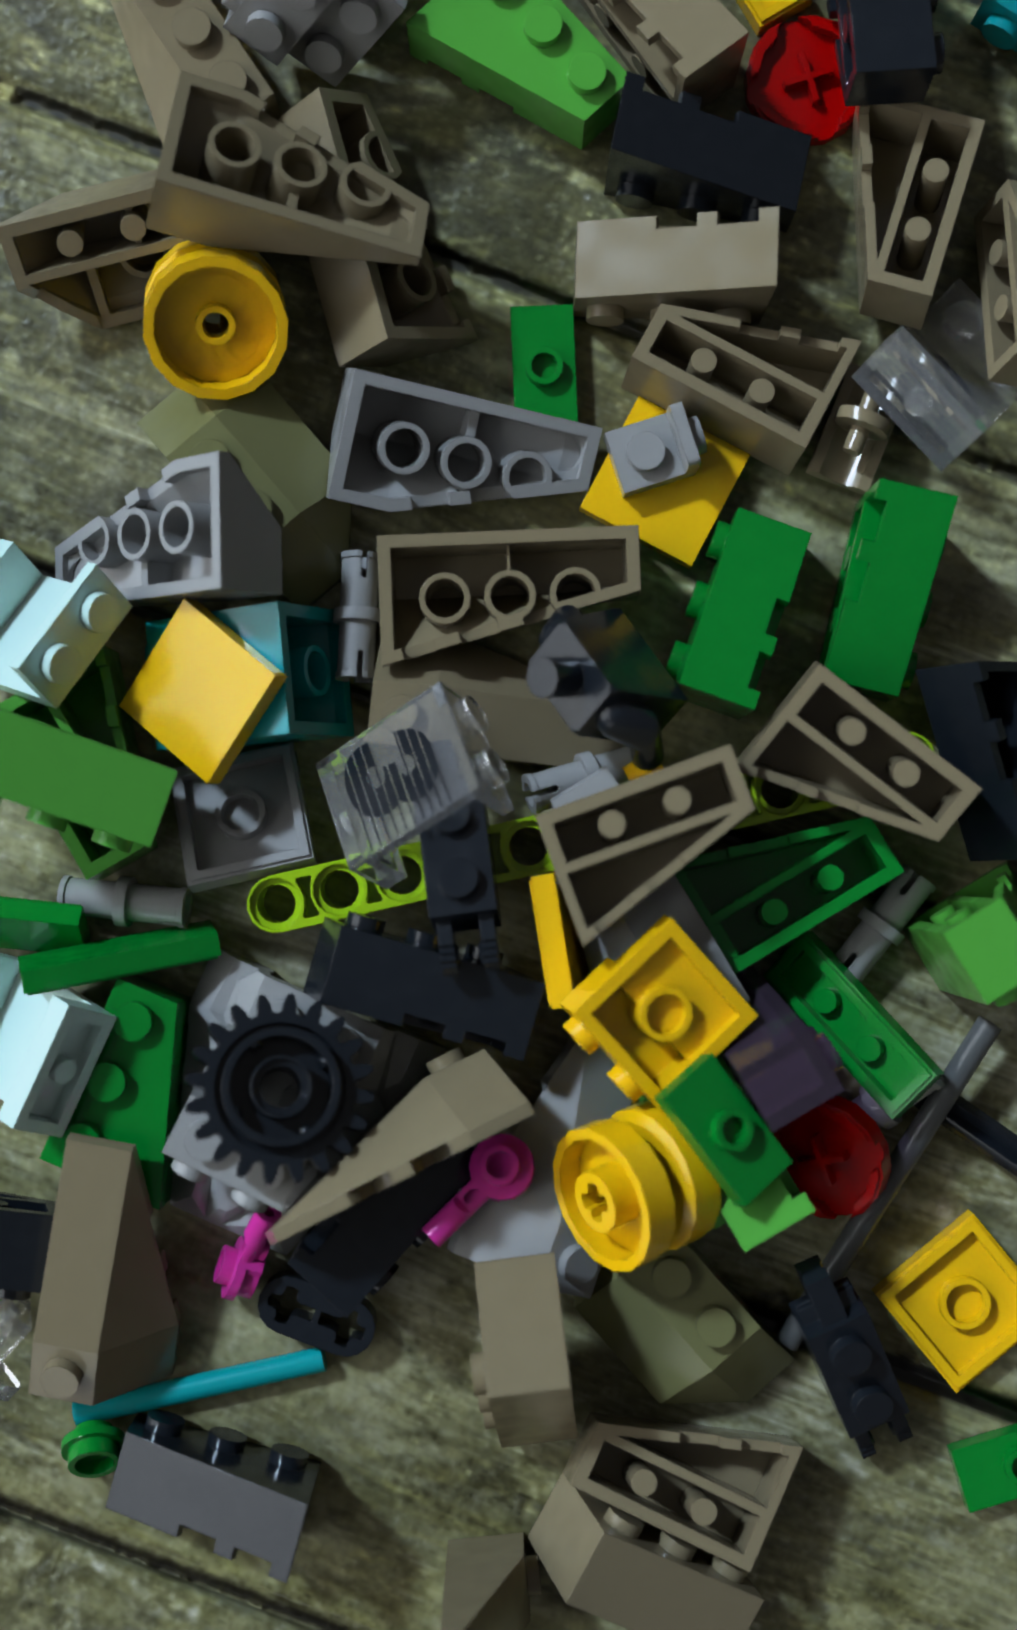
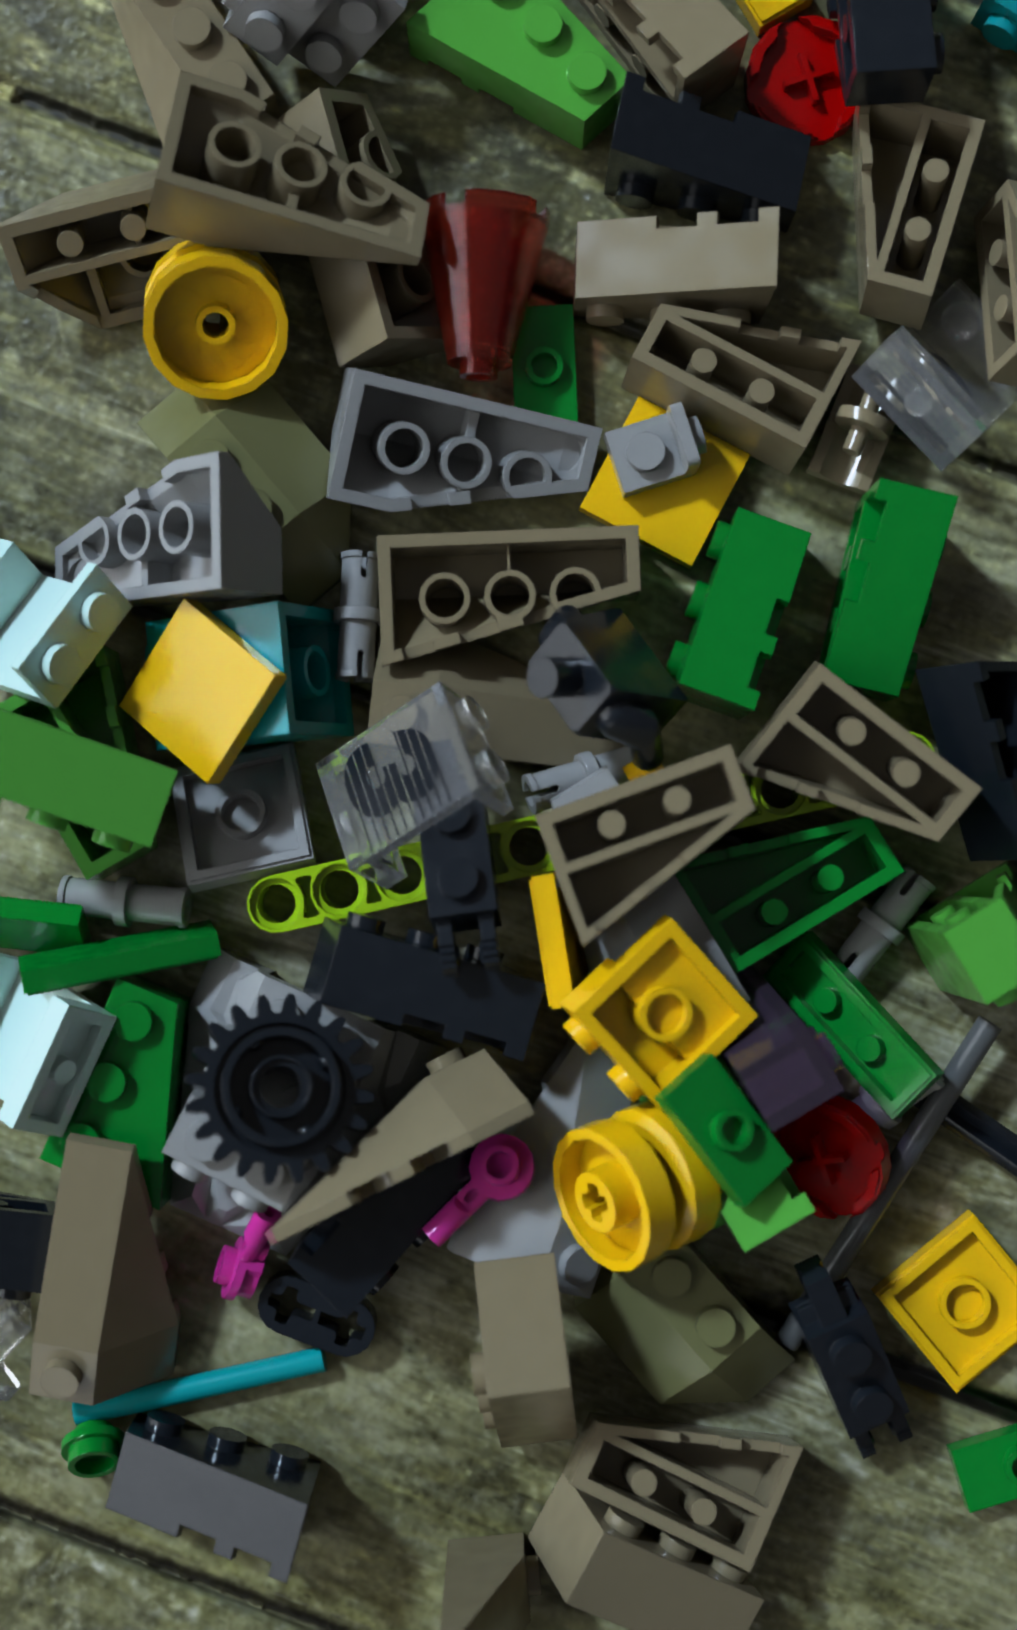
none -> clear red cone [424,188,550,382]

